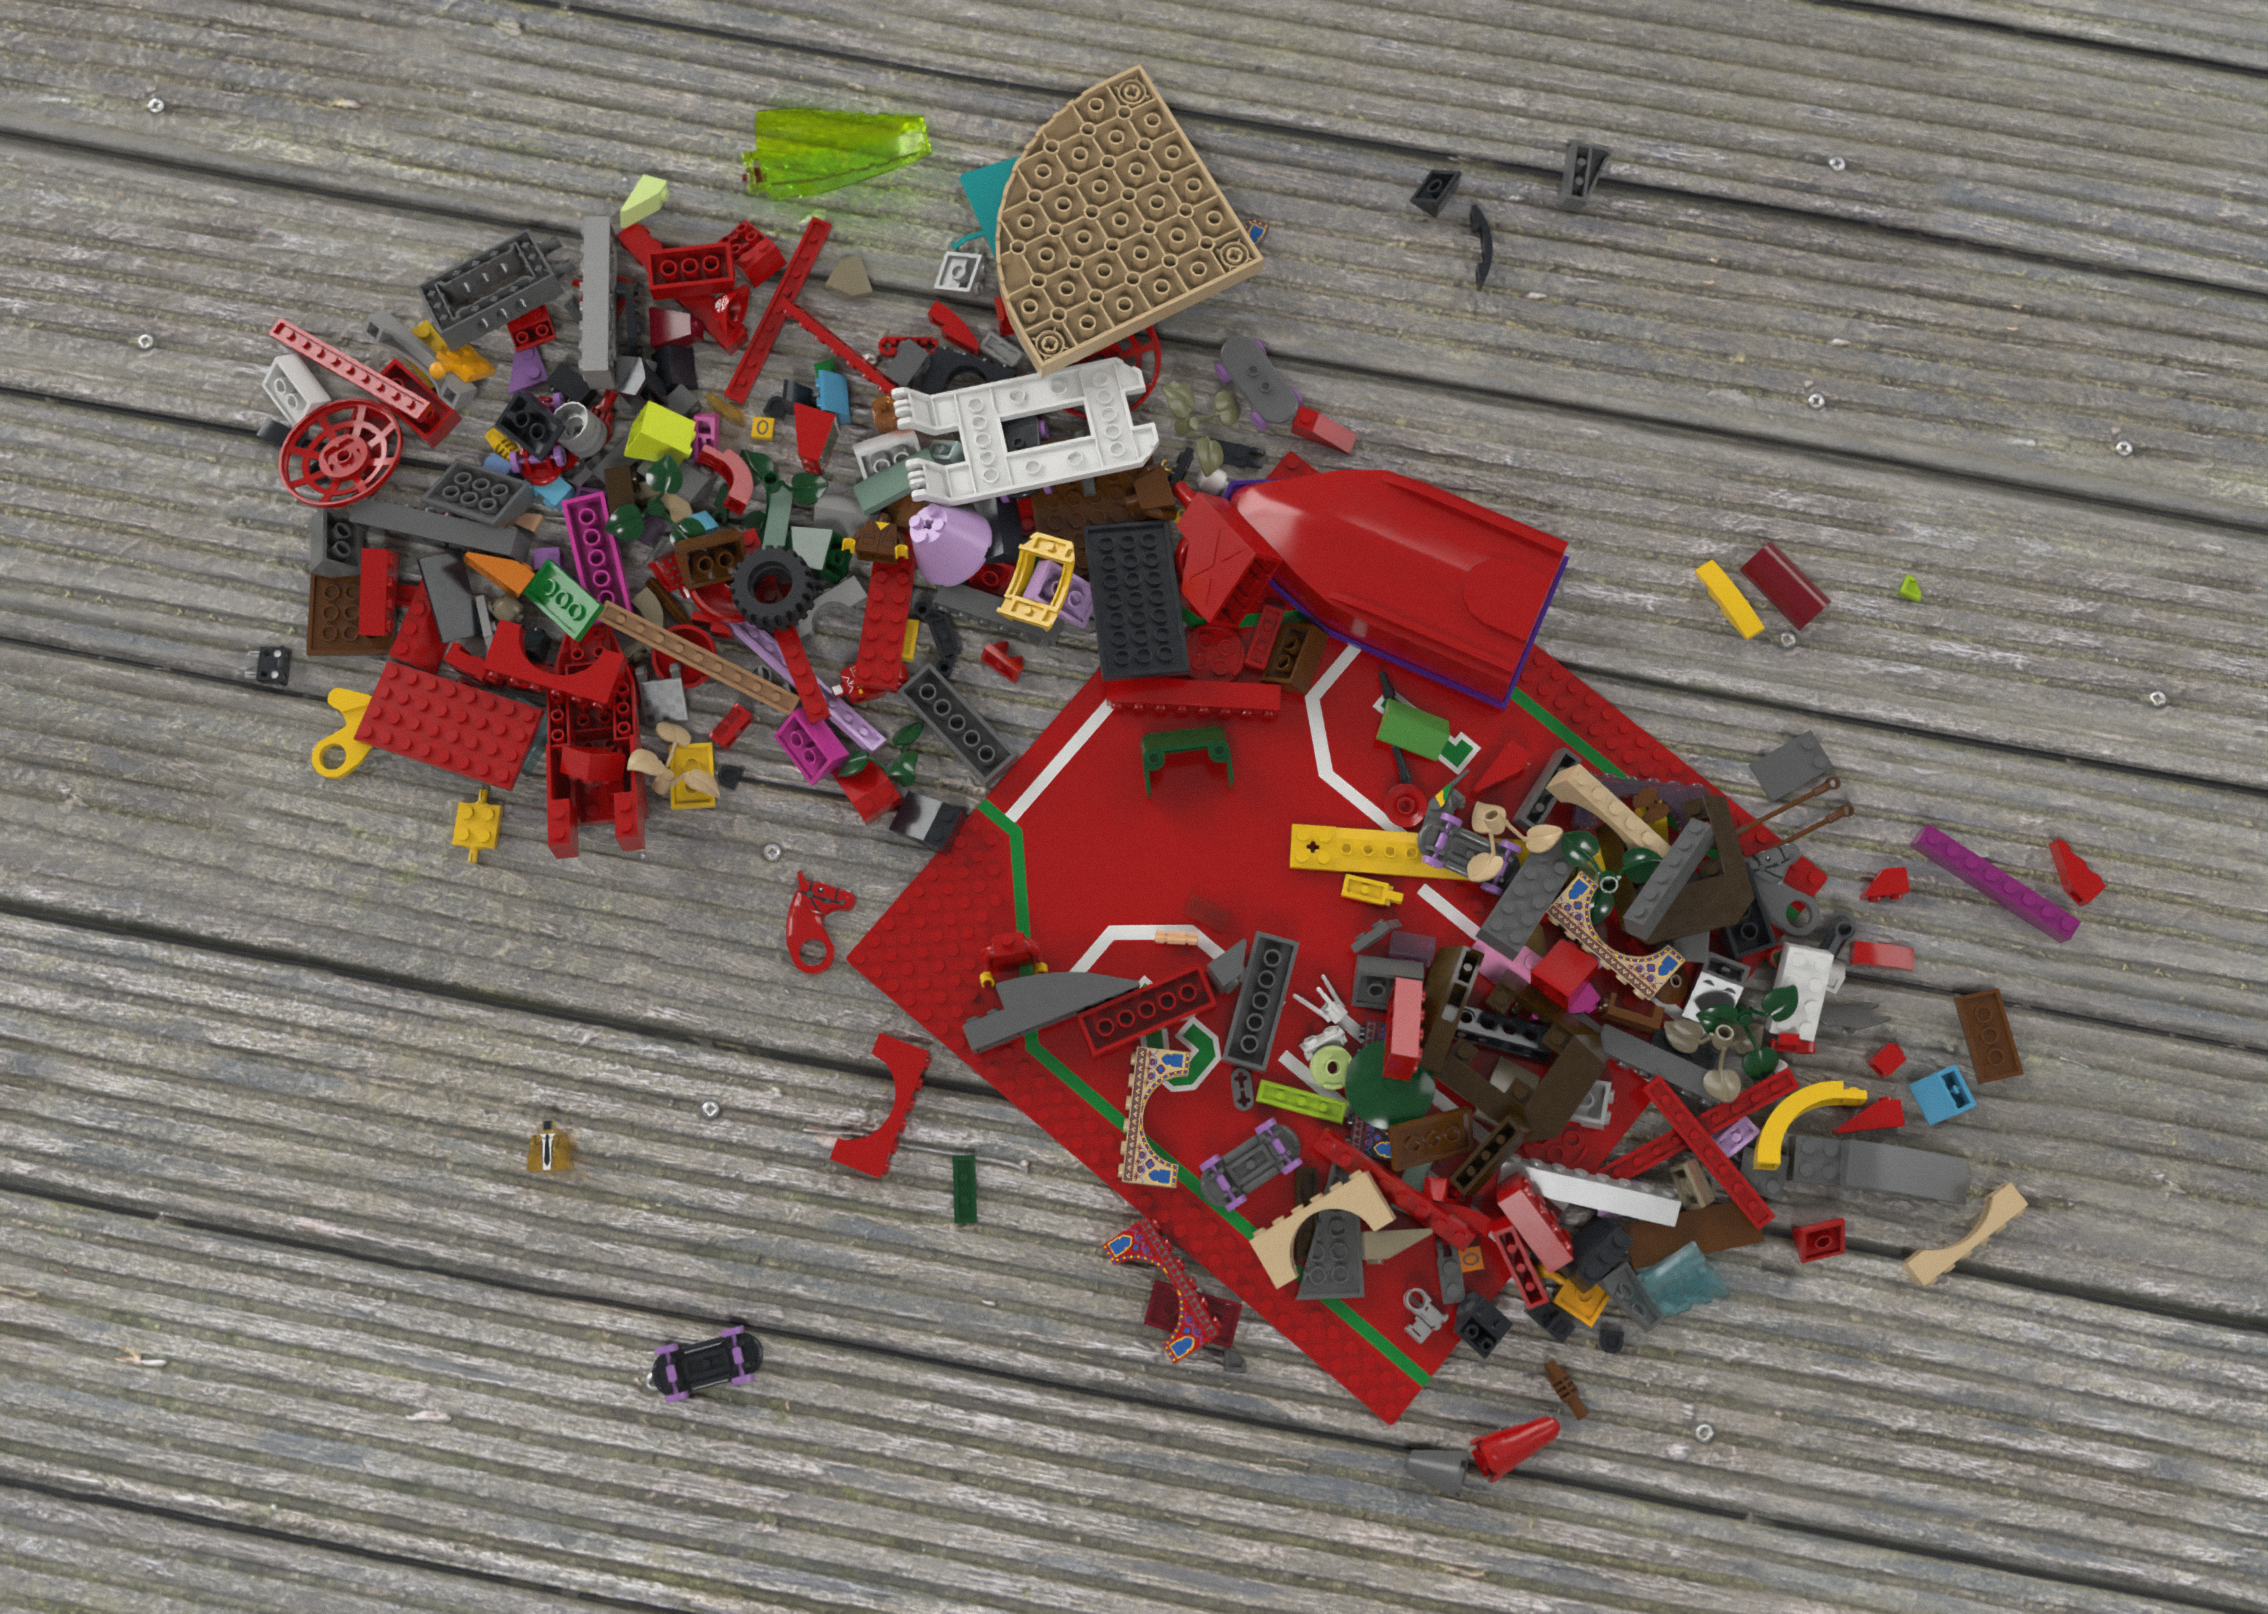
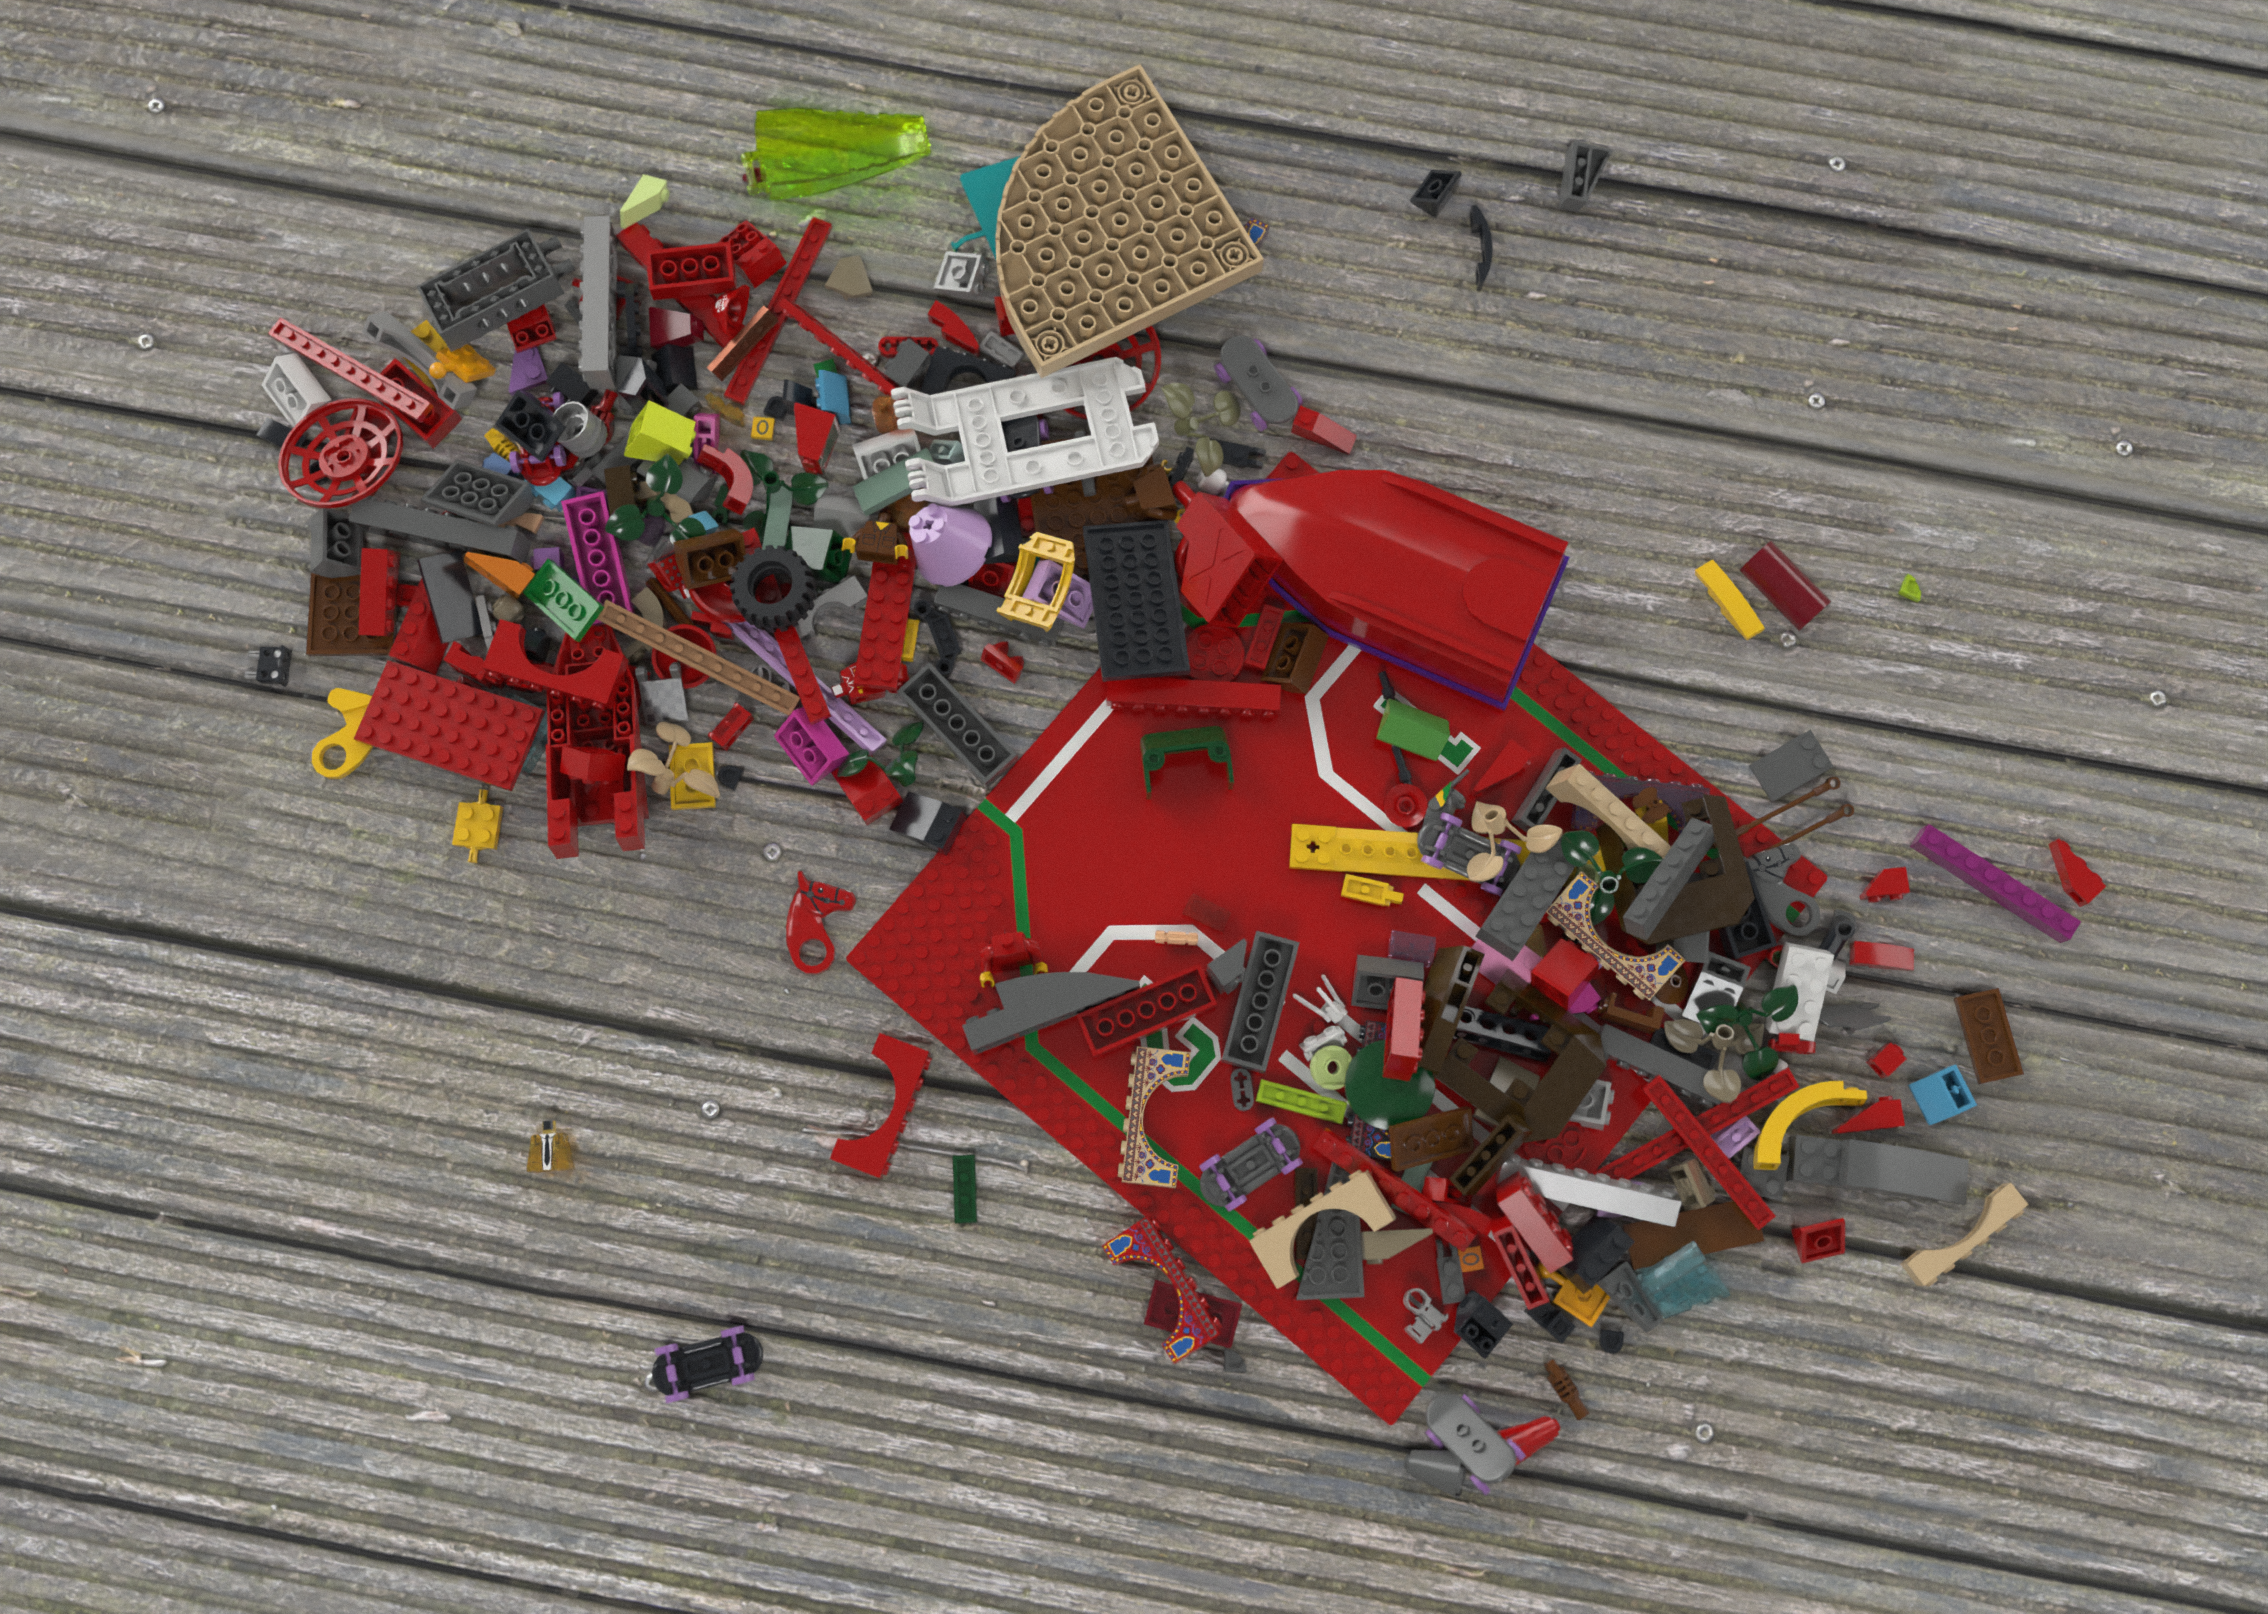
dark grey wing [1351,919,1402,953] -> none
none -> copper plate [707,305,779,382]
none -> piece [1425,1394,1526,1496]

